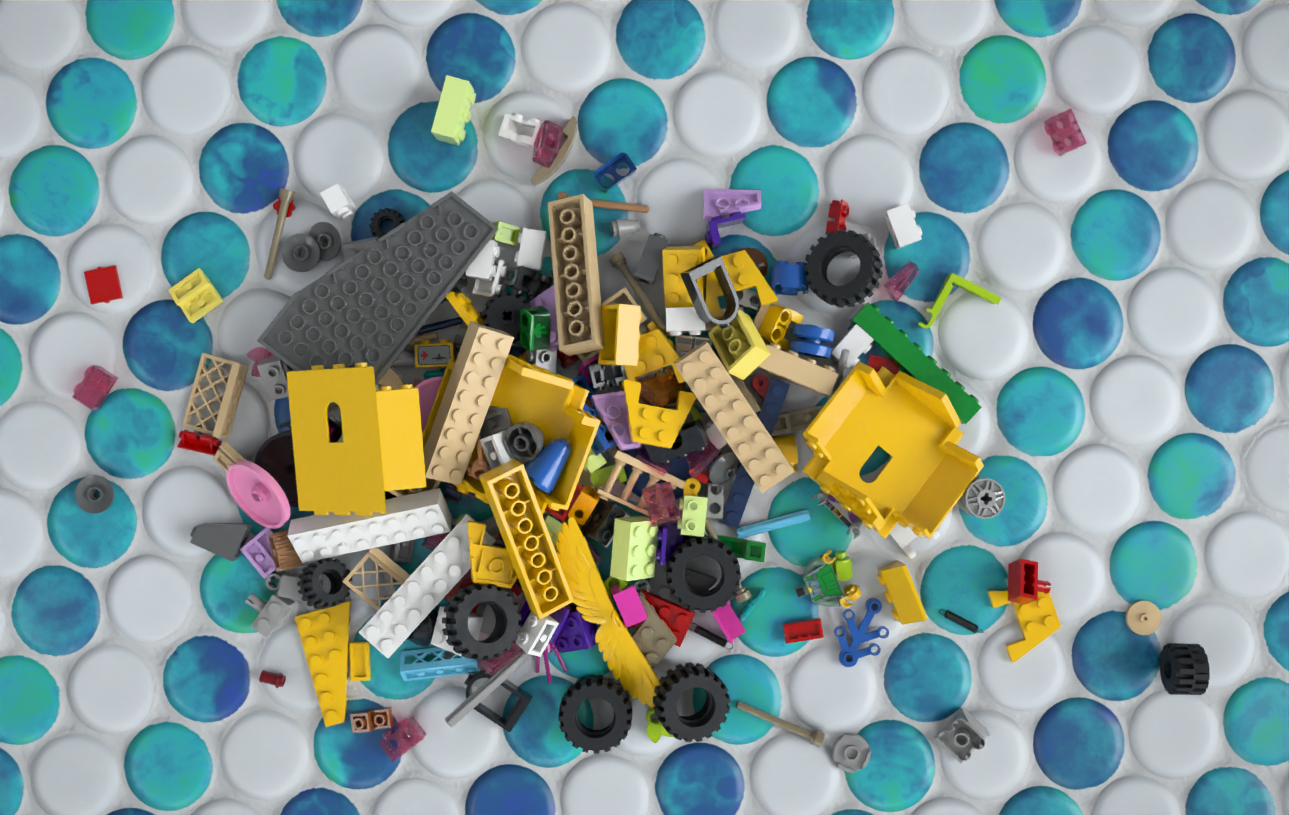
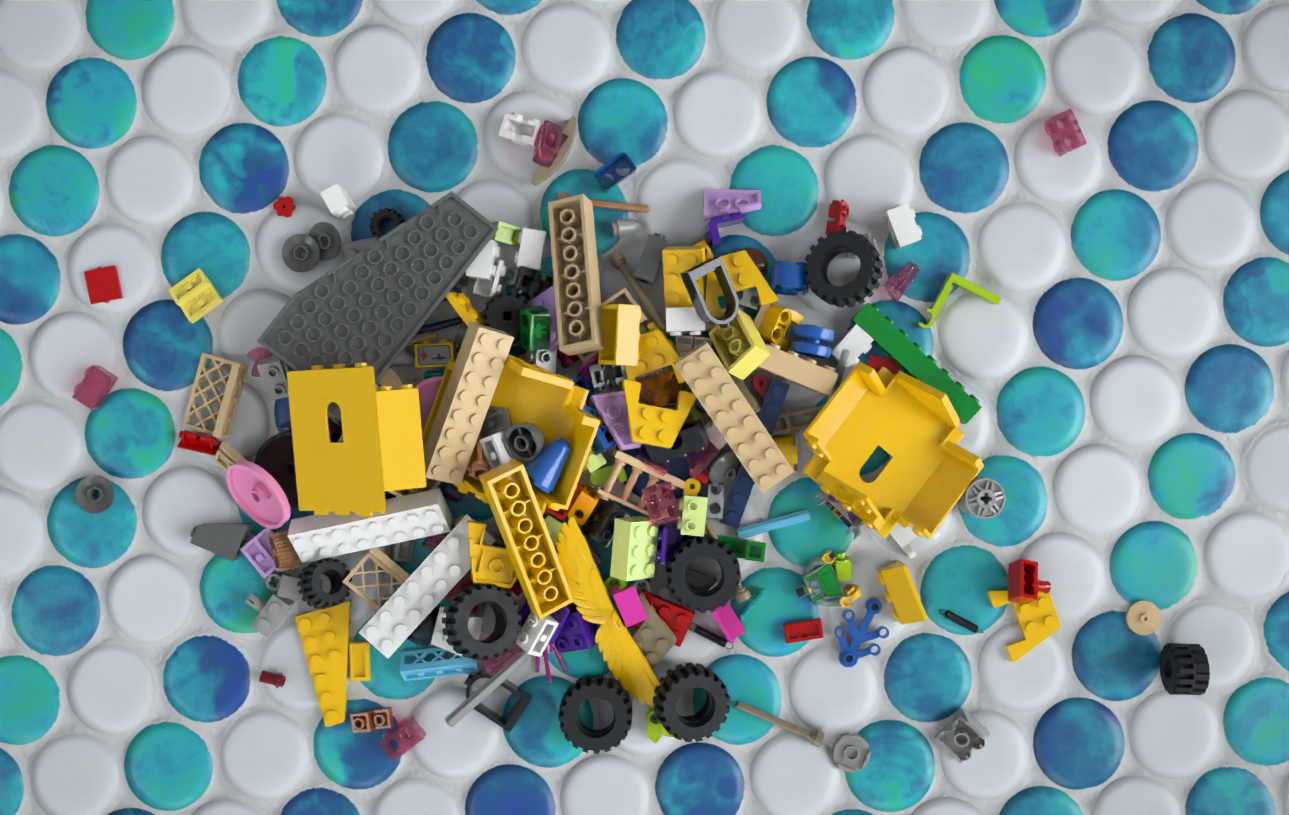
dark tan piece [264,188,296,280] -> none
yellowish green brick [431,75,476,146] -> none

